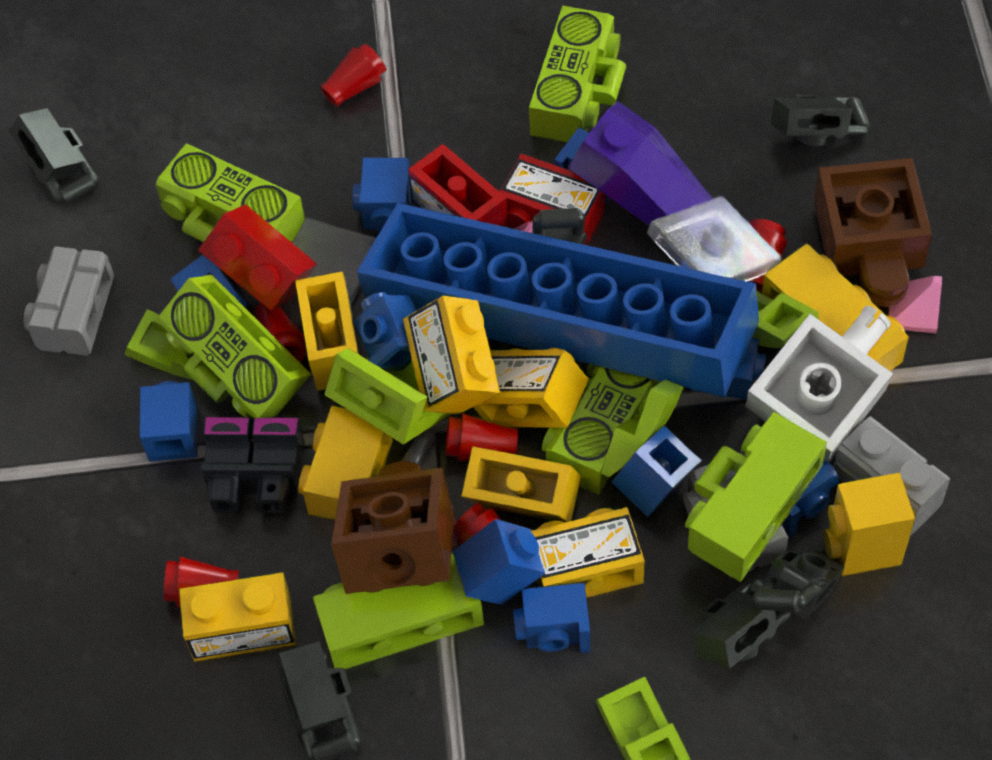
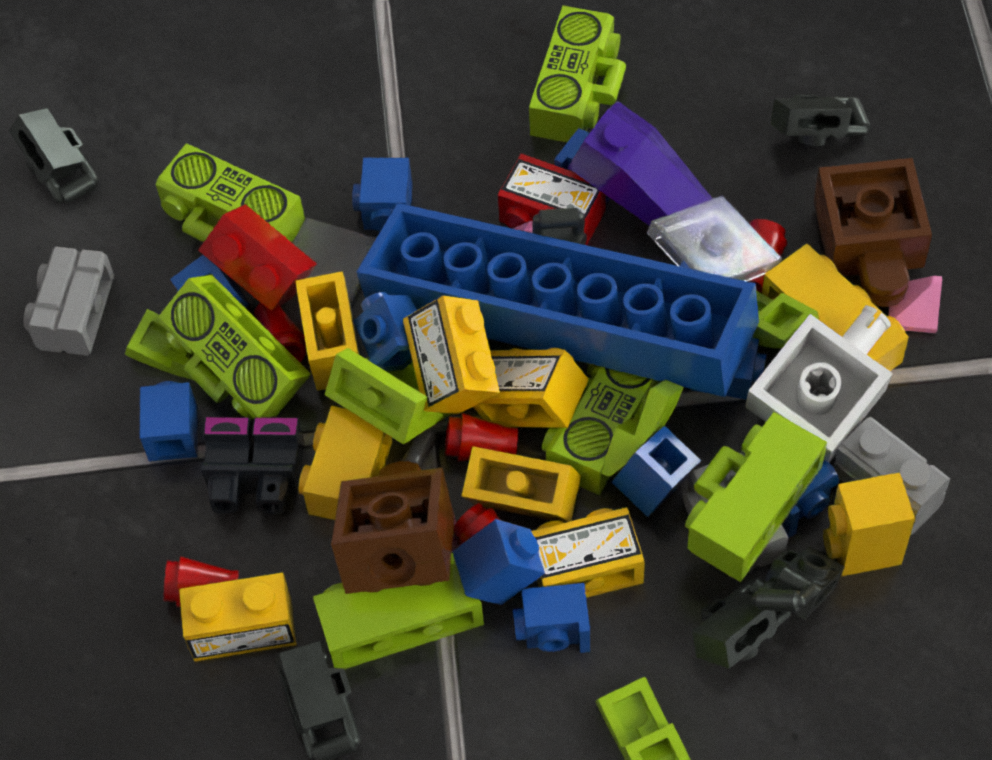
red cone [320,44,387,107] -> none
red brick [408,144,507,227] -> none

